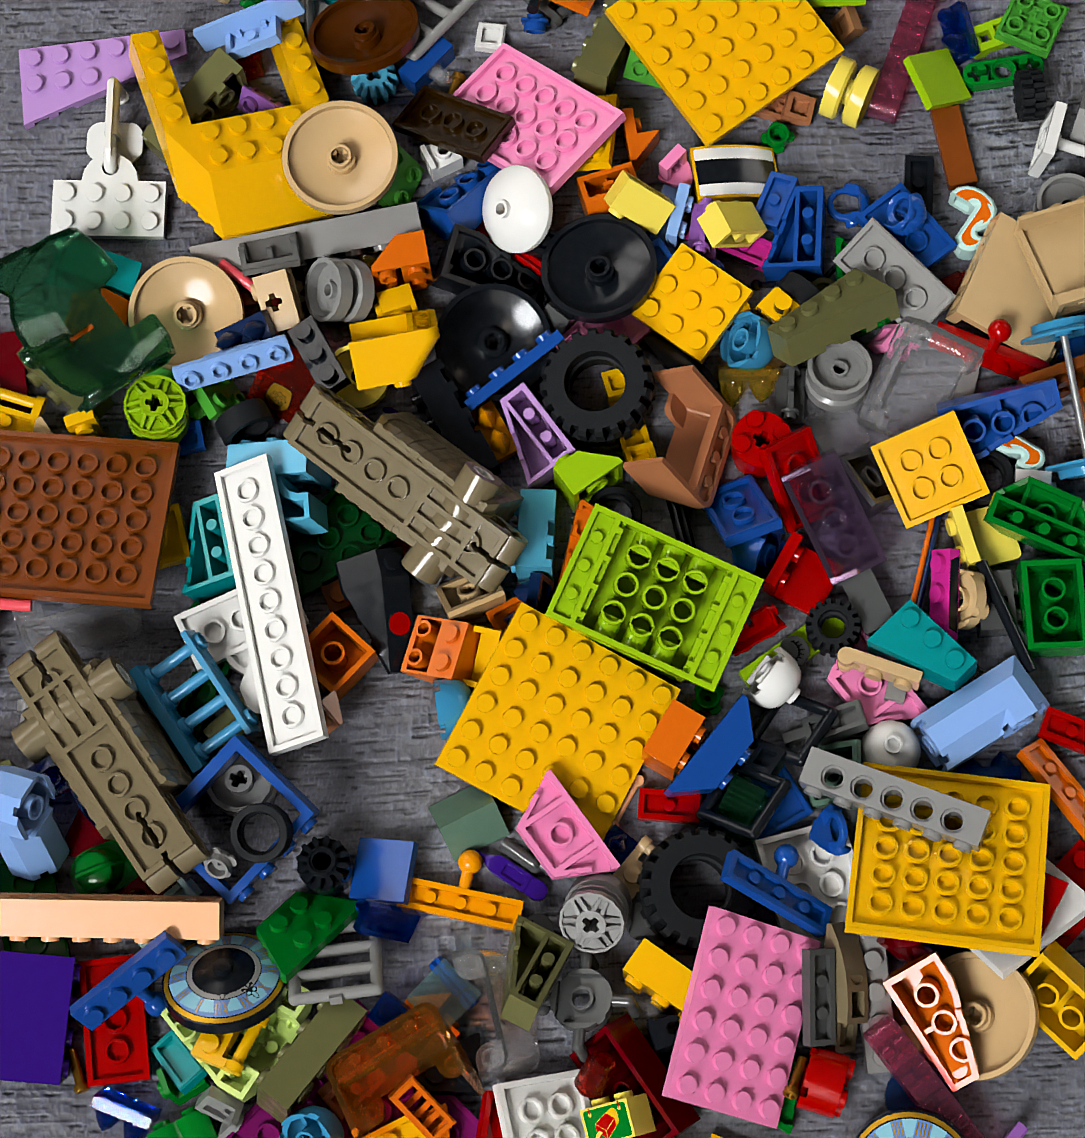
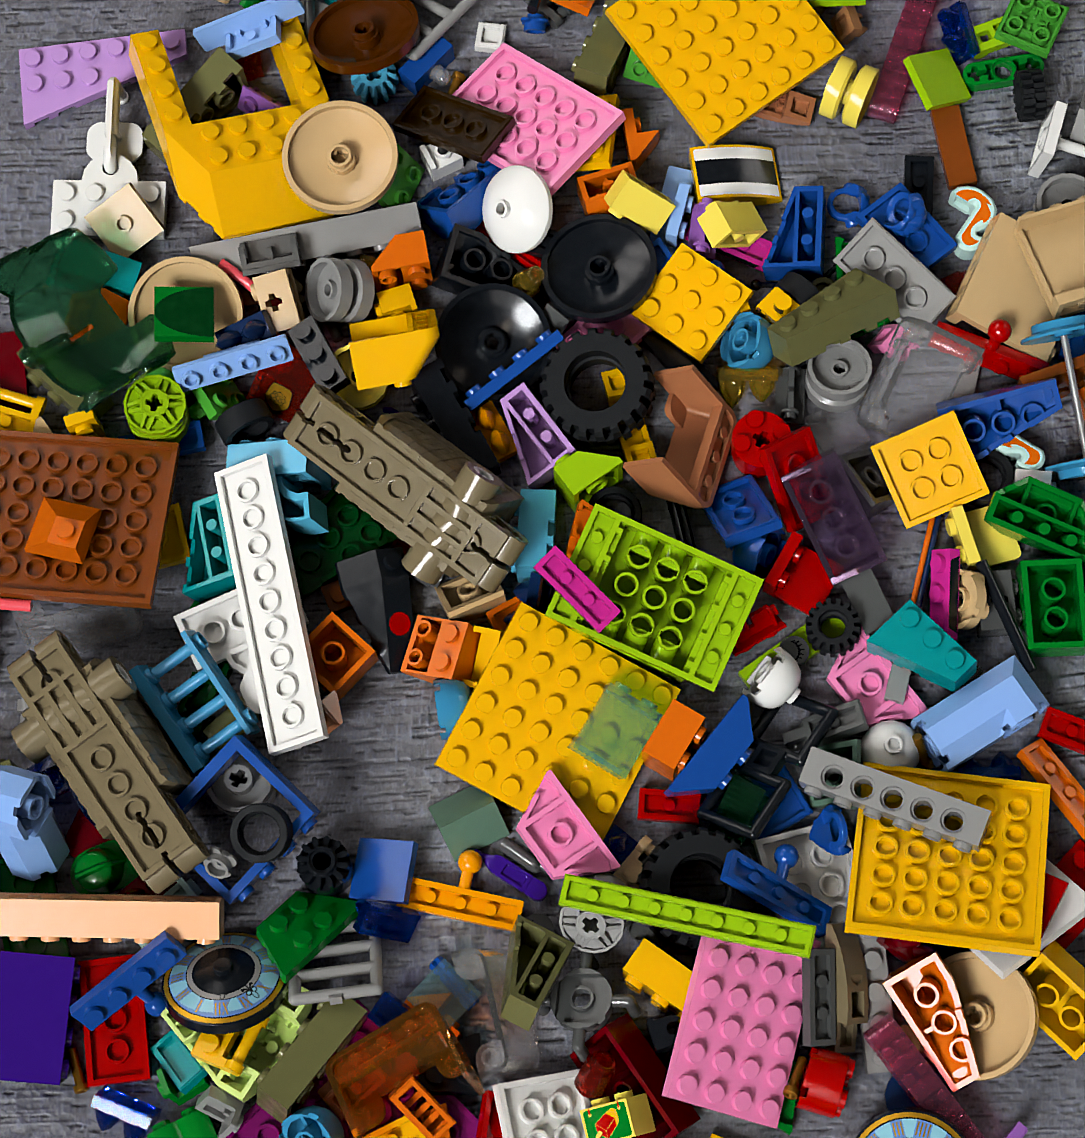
light nougat hinge [609,774,644,832] -> none
bright pink tile [658,144,693,188] -> none
green plate [691,685,724,715] -> none
blue panel [755,171,800,236] -> none
green plate [760,121,795,154] -> none
tan plate [837,647,923,691] -> none
none -> orange slope [24,497,102,564]
none -> tan plate [84,182,166,258]
none -> dark green tile [154,287,214,342]
none -> clear yellow cone [512,266,544,297]
none -> dark pink plate [533,545,621,634]
none -> lime tile [558,873,817,959]
none -> clear light blue panel [568,681,663,780]
none -> pearl gold piece [912,733,934,770]

